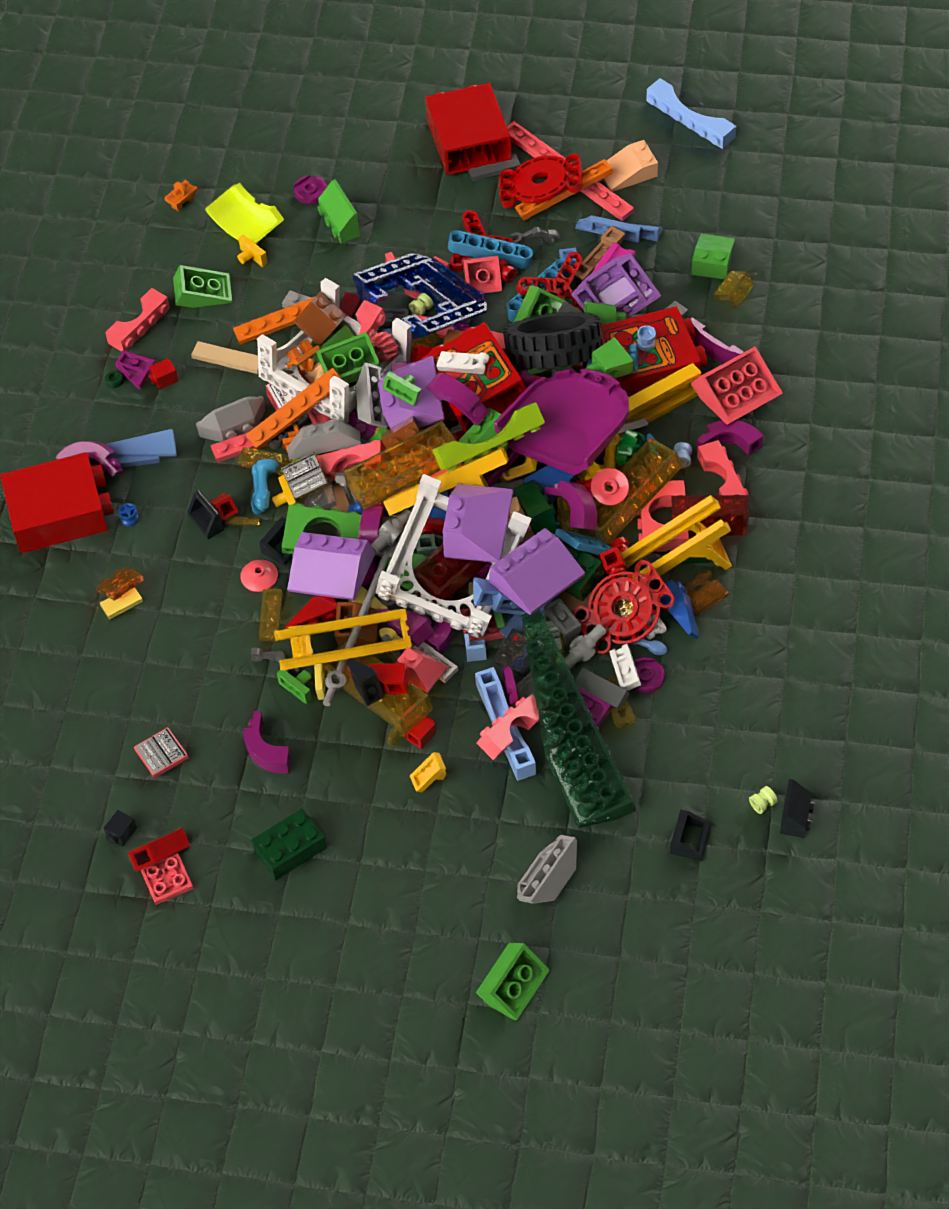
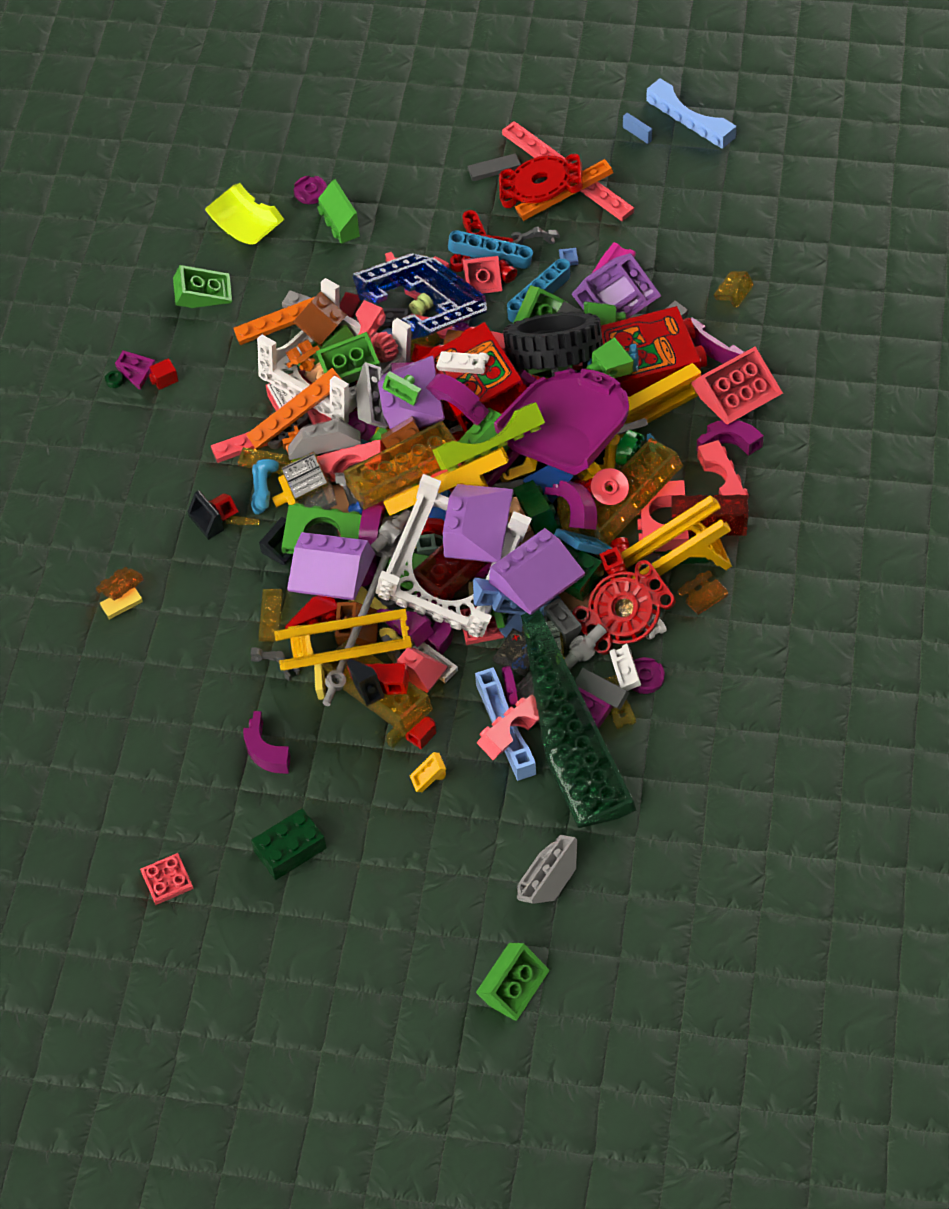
red brick [0,452,114,553] -> none
arch [56,441,123,477] -> none
medium blue wedge [89,429,177,470] -> none
black brick [104,810,137,846] -> none
coral arch [105,288,170,351] -> none
blue wheel [118,503,139,527] -> none
red slope [126,827,191,871] -> none
tile [134,727,189,779] -> none
orange hips [164,180,198,211] -> none
tan tile [191,341,259,374] -> none
light grey wedge [196,396,266,442] -> none
yellow tile [237,234,268,267] -> none
coral dish [241,560,278,592] -> none
bright green tile [277,670,312,705] -> none
red brick [425,83,512,175] -> none
light blue panel [465,633,486,662] -> none
red piece [516,252,584,312] -> none
medium nougat slope [569,226,625,281] -> none
medium blue wedge [575,215,663,243] -> none
light nougat slope [603,140,658,192] -> none
medium blue piece [631,635,668,655] -> none
light blue wheel [637,325,656,351] -> none
blue slope [661,579,699,639] -> none
black tile [670,809,712,861] -> none
light blue wheel [672,442,692,468] -> none
bright green slope [692,234,735,280] -> none
yellowish green wheel [749,786,778,814] -> none
black slope [780,779,815,838] -> none
none -> medium blue tile [623,113,652,144]

